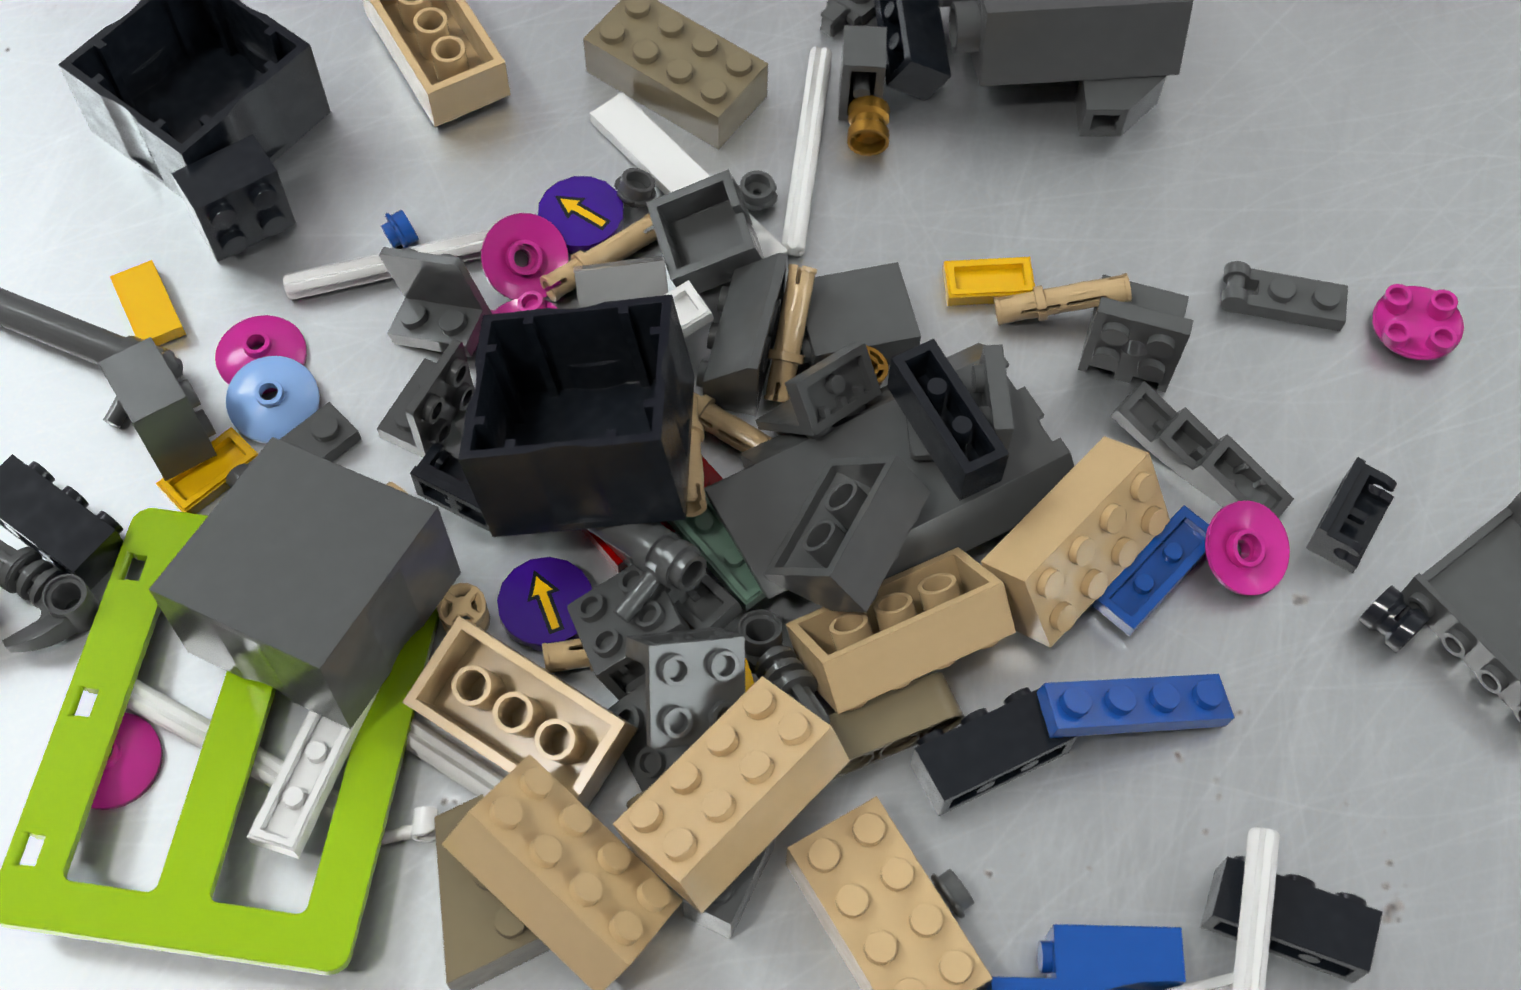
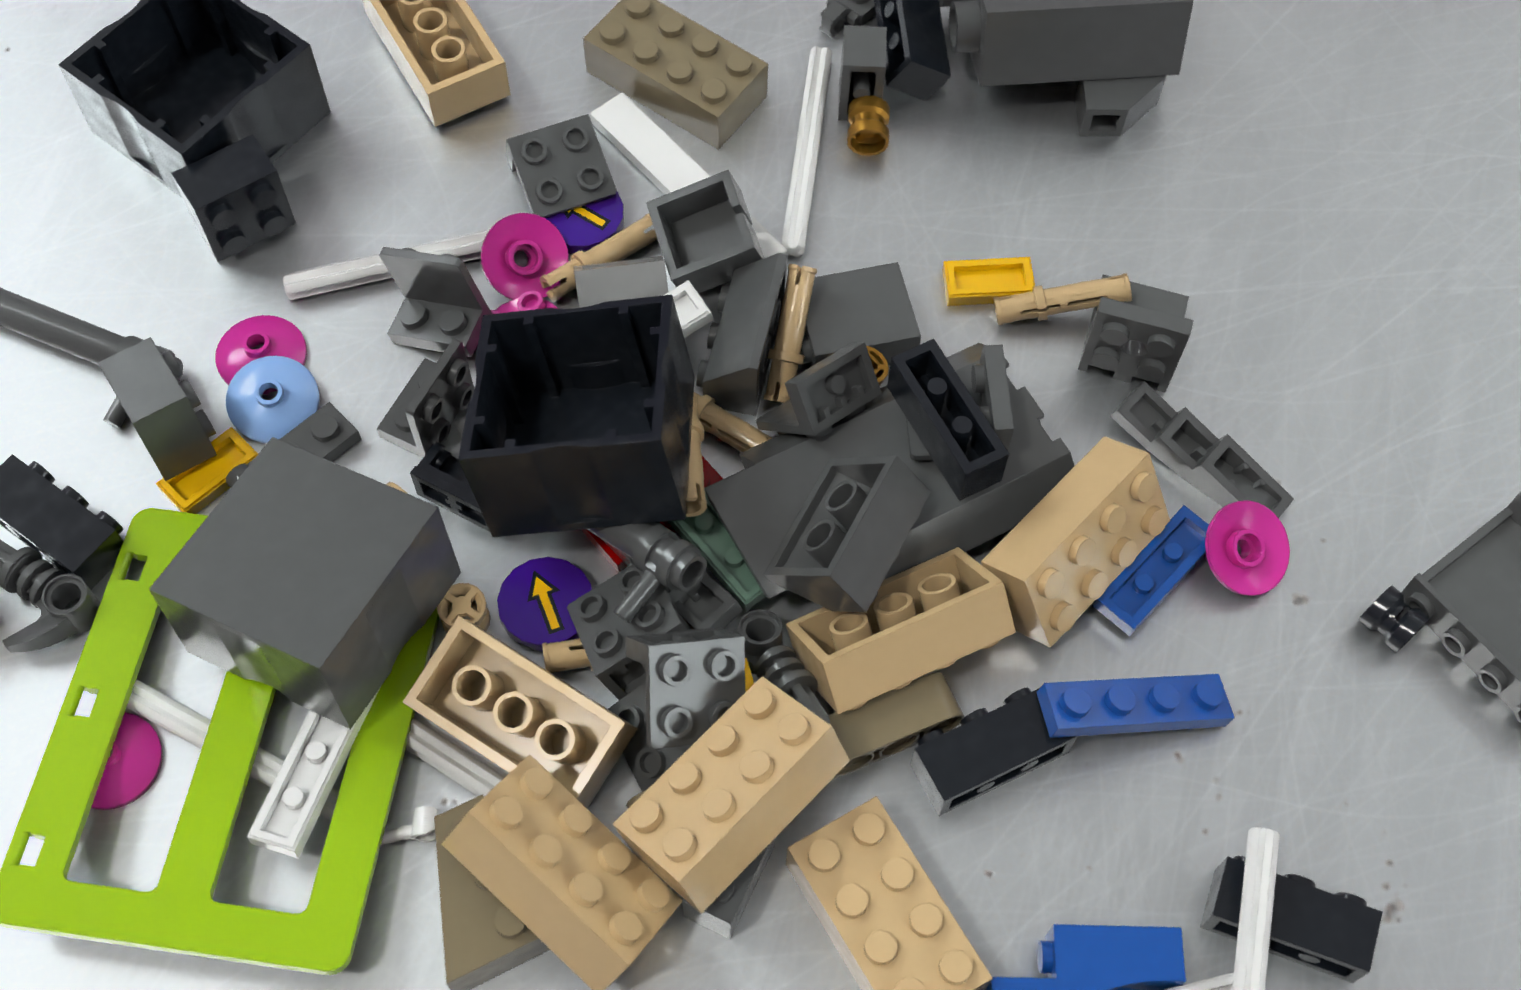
yellow tile [109,260,186,346] -> none
blue plate [381,209,419,248] -> none
dark grey plate [614,168,656,208] -> none
dark grey plate [739,171,778,211] -> none
dark grey plate [931,869,974,918] -> none
dark grey plate [1221,261,1348,331] -> none
black hinge [1306,457,1397,573] -> none
dark pink dish [1372,284,1464,360] -> none
none -> dark grey bracket [506,114,617,218]

